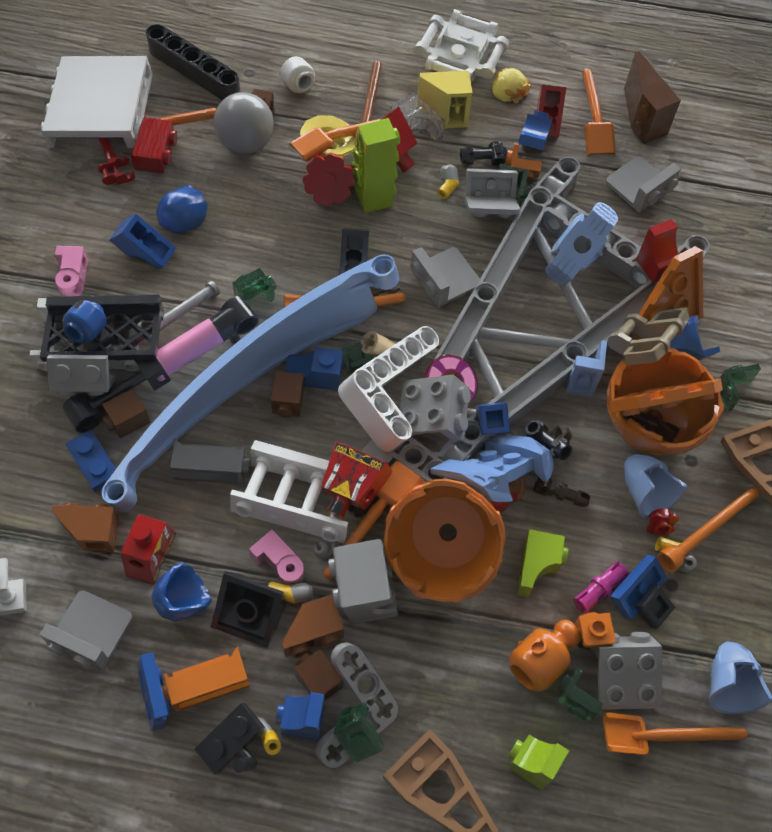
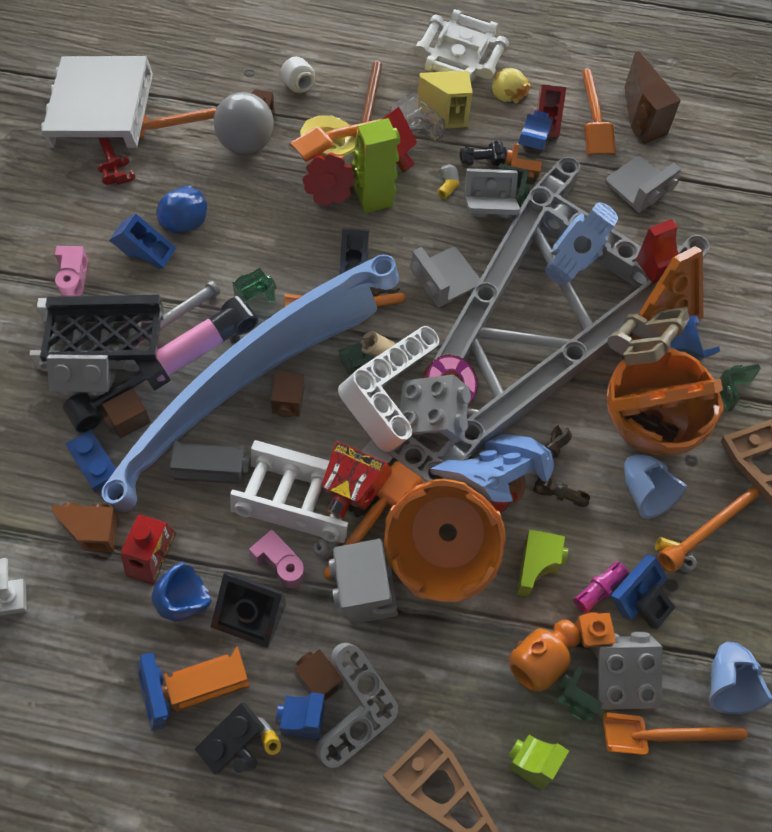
light grey bracket [39,590,133,671] -> none
blue head [62,300,107,343] -> none
red brick [131,117,178,173] -> none
black beam [146,24,241,100] -> none
light grey arm [268,581,314,604] -> none
dark orange slope [282,594,344,658] -> none
blue arch [285,347,343,391] -> none
clear green bracket [334,703,384,764] -> none
blue slope [475,402,510,435] -> none
black bar [525,420,572,460] -> none
light blue panel [565,341,607,397] -> none
red plate [646,508,679,535] -> none

